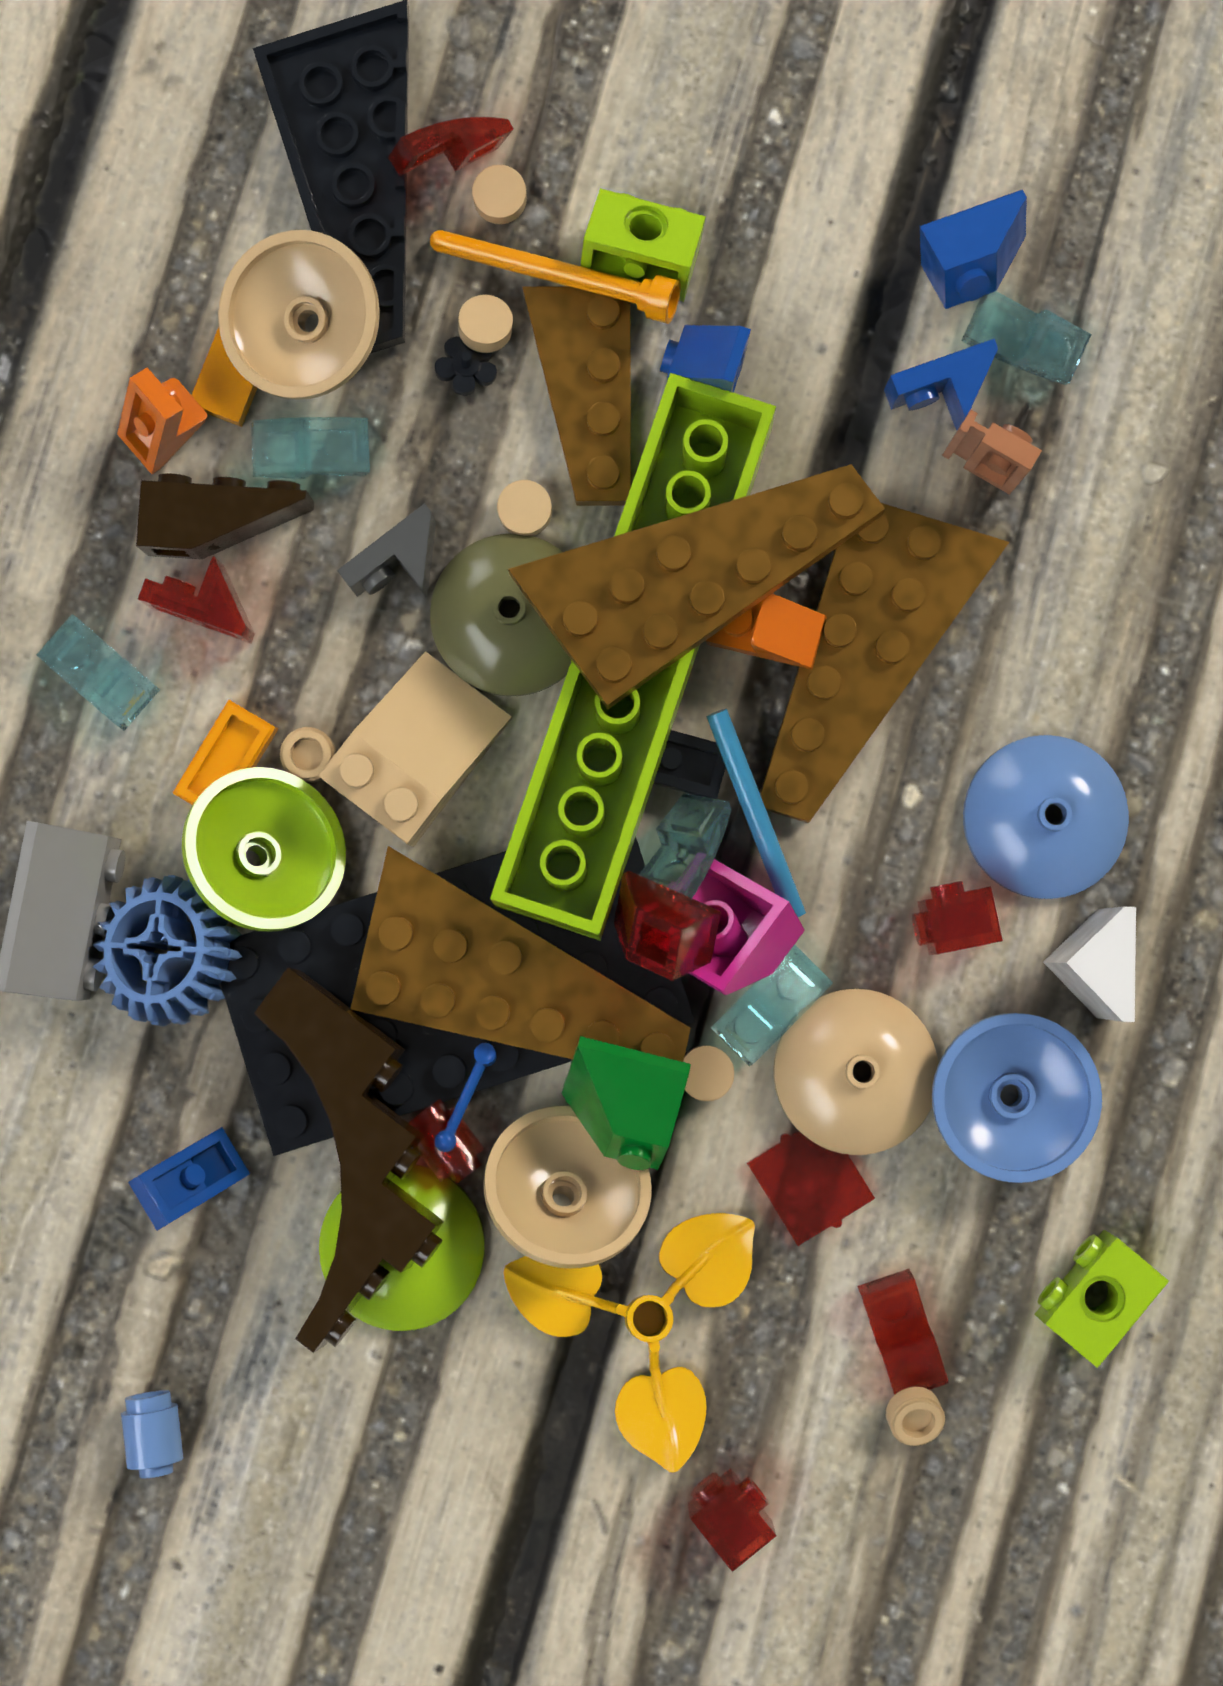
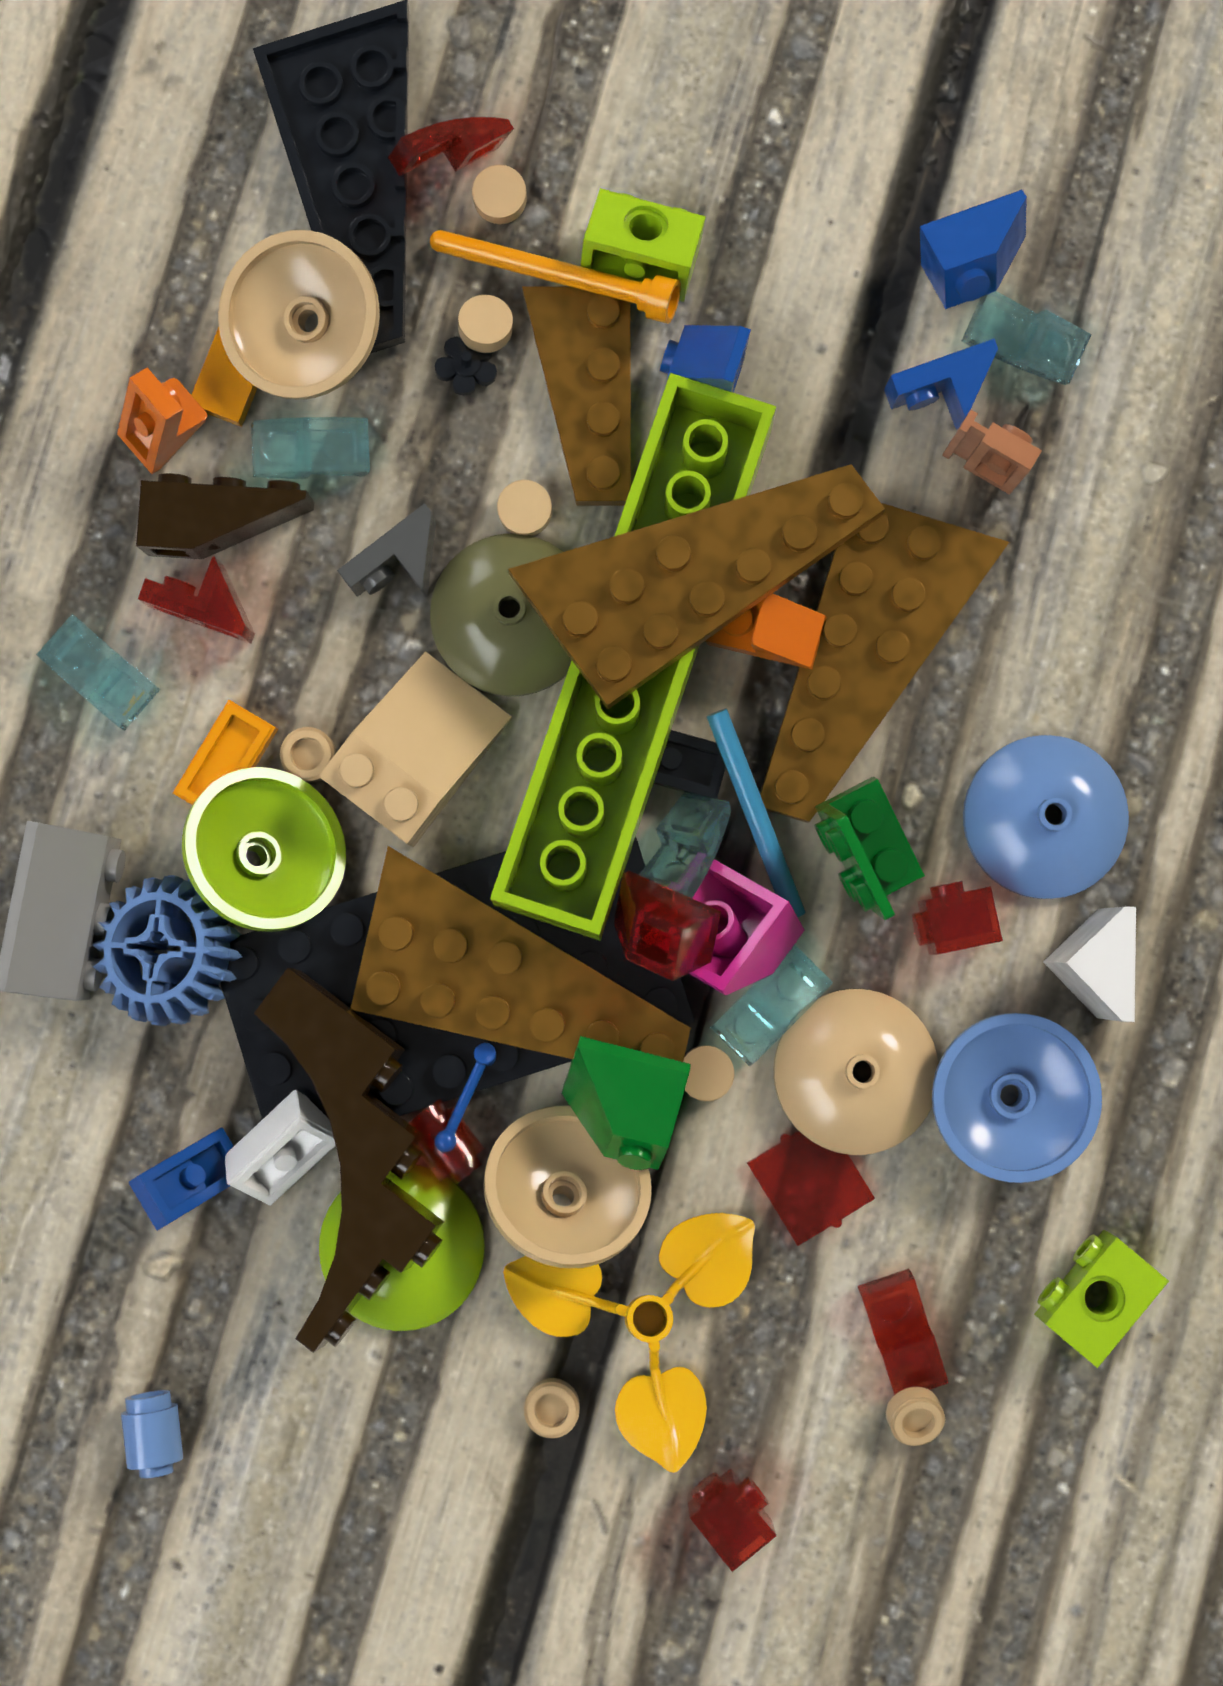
none -> white slope [225,1090,336,1206]
none -> tan tile [524,1378,580,1438]
none -> green bracket [814,777,925,920]

